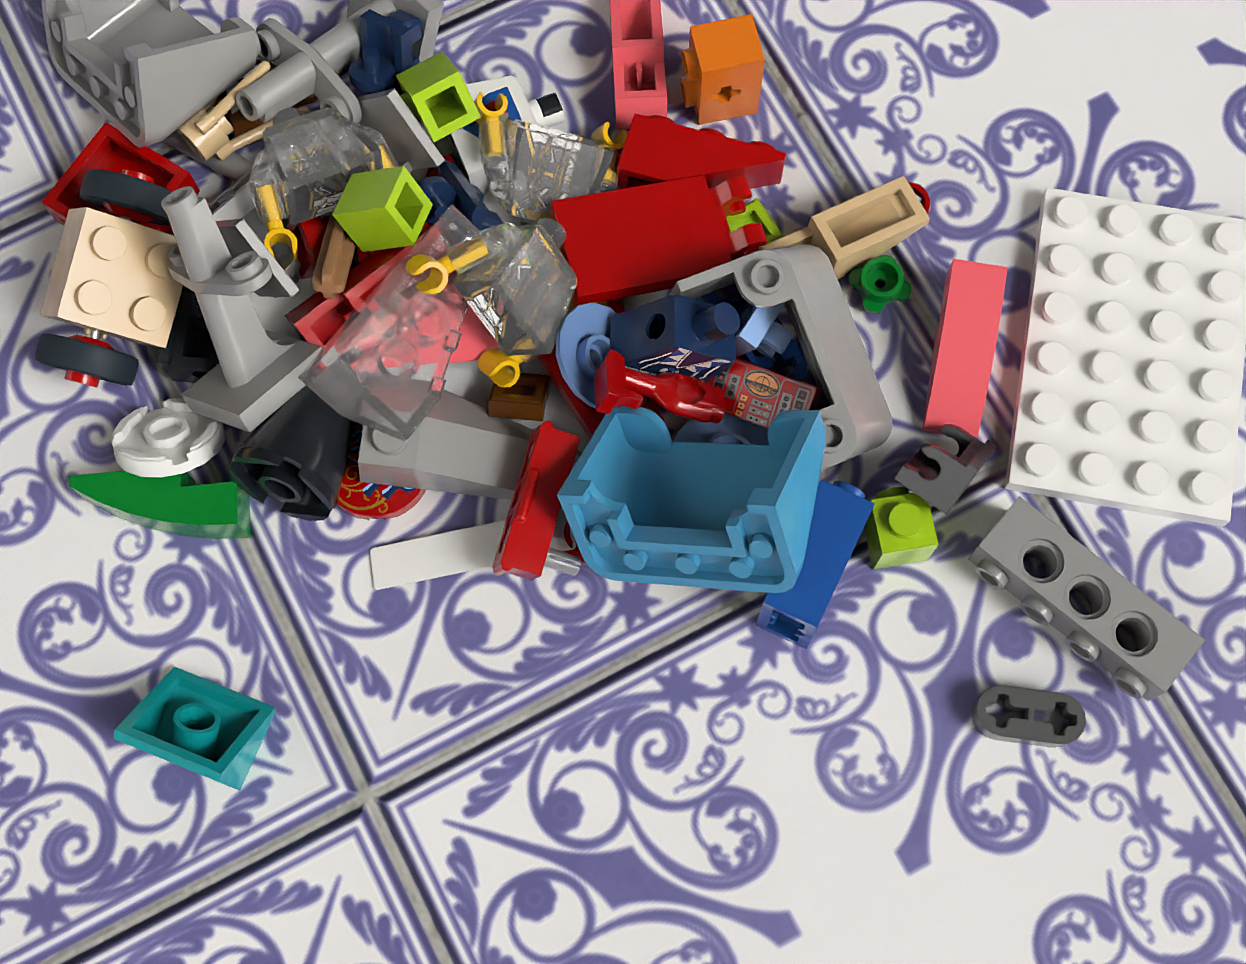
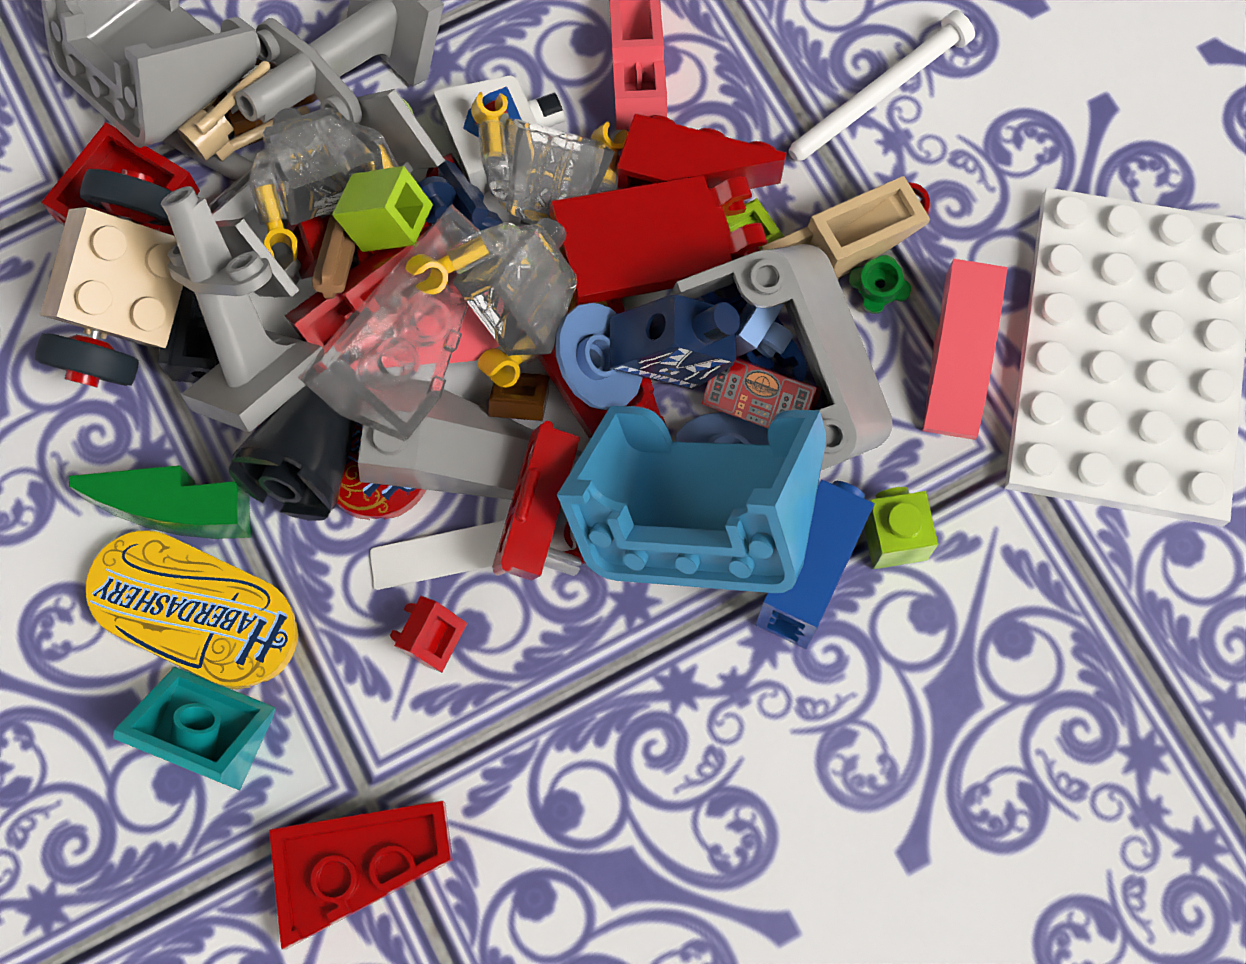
white tile [111,398,225,477] -> none
dark blue hips [349,9,422,95] -> none
lime brick [396,51,481,142] -> none
red piece [594,349,725,424] -> none
orange brick [680,14,765,125] -> none
black hinge [894,424,997,515] -> none
light grey brick [968,496,1205,701] -> none
dark grey beam [971,685,1086,748] -> none
none -> yellow tile [86,531,298,690]
none -> red wing [269,801,453,950]
none -> red tile [390,595,467,673]
none -> white bar [789,10,975,161]

